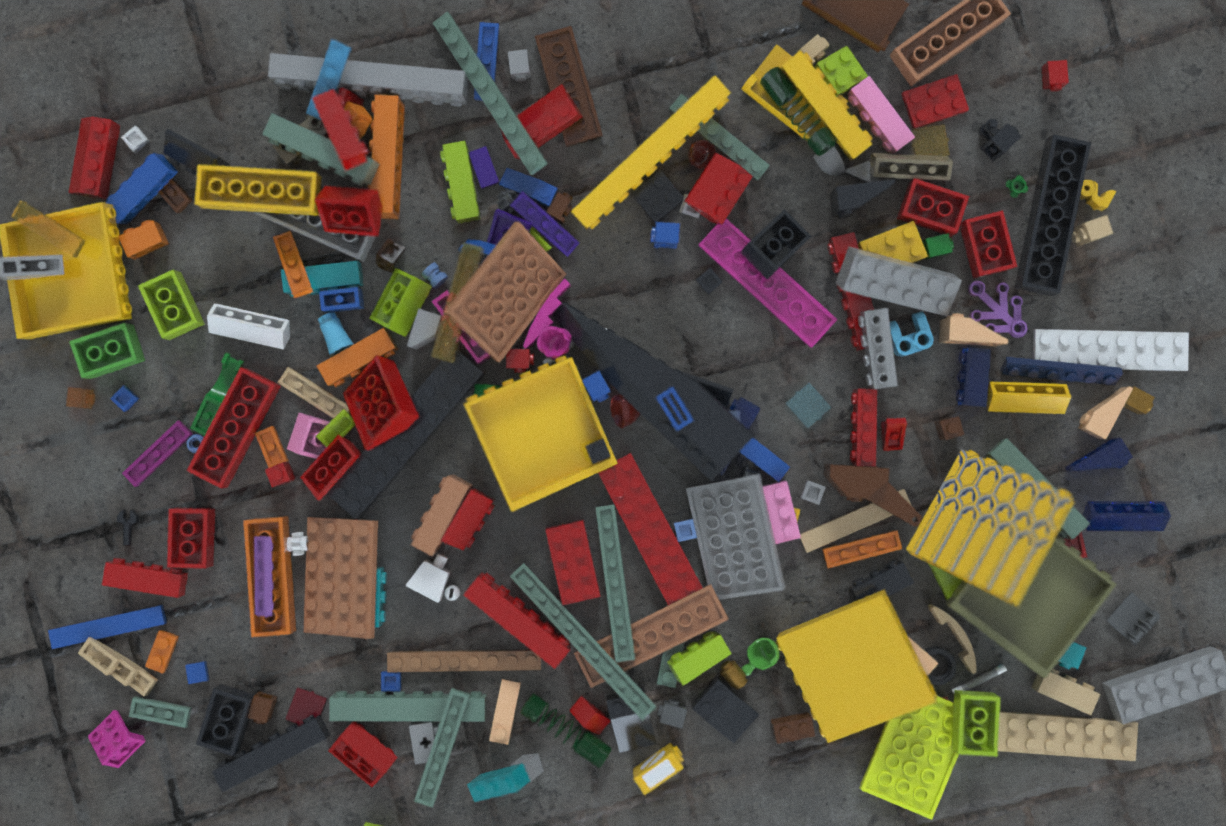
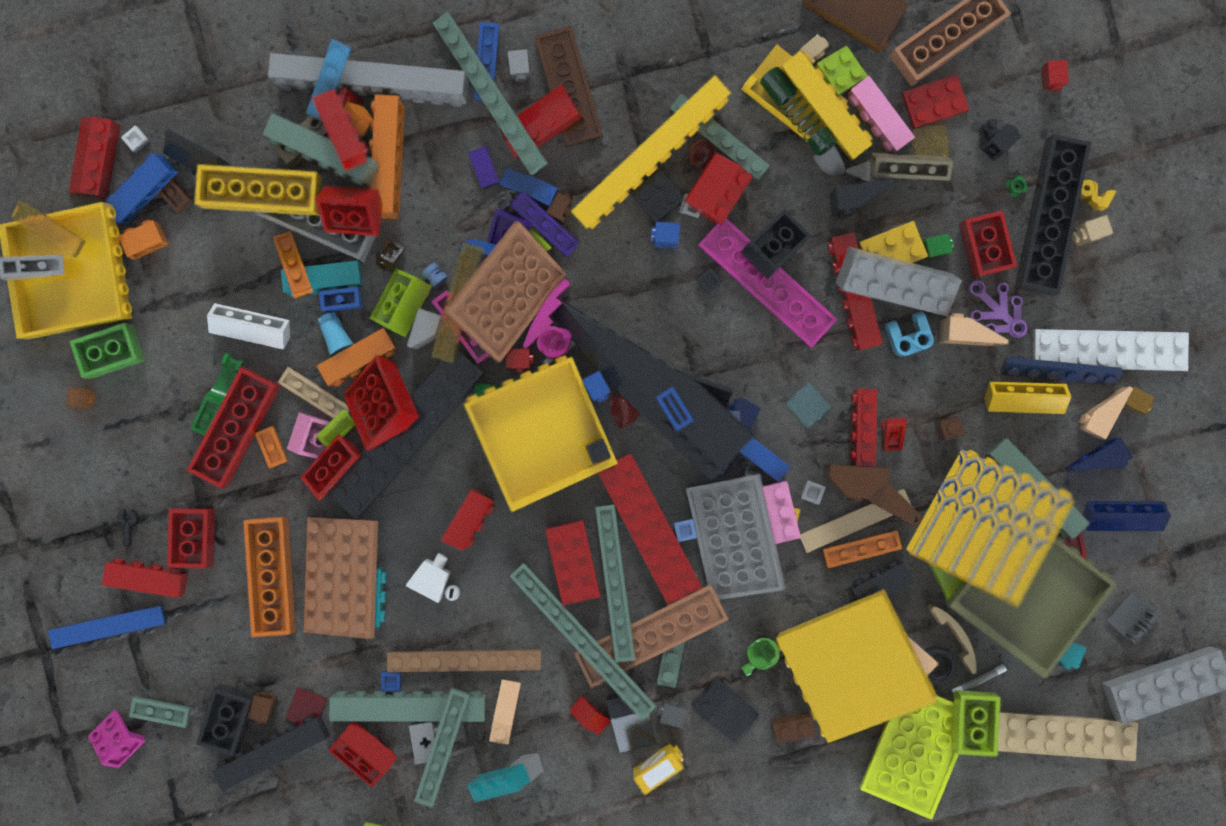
tan slope [78,637,158,696] -> none
blue tile [110,385,139,412] -> none
magenta plate [122,420,193,487] -> none
lime brick [138,270,205,340] -> none
orange plate [145,630,179,674] -> none
blue tile [185,661,209,684] -> none
medium blue plate [187,434,204,453] -> none
medium lavender plate [254,536,274,617] -> none
red brick [265,462,296,487] -> none
white gear [287,532,308,556] -> none
nougat brick [411,474,473,556] -> none
lime brick [440,141,481,223] -> none
red brick [463,573,571,669] -> none
dark green piece [520,693,612,769] -> none
lime brick [667,631,731,686] -> none
pearl gold brick [720,660,748,690] -> none
light grey brick [858,308,898,389] -> none
red brick [897,178,969,236] -> none
clear blue brick [956,347,991,407] -> none
tan brick [1031,669,1100,715] -> none

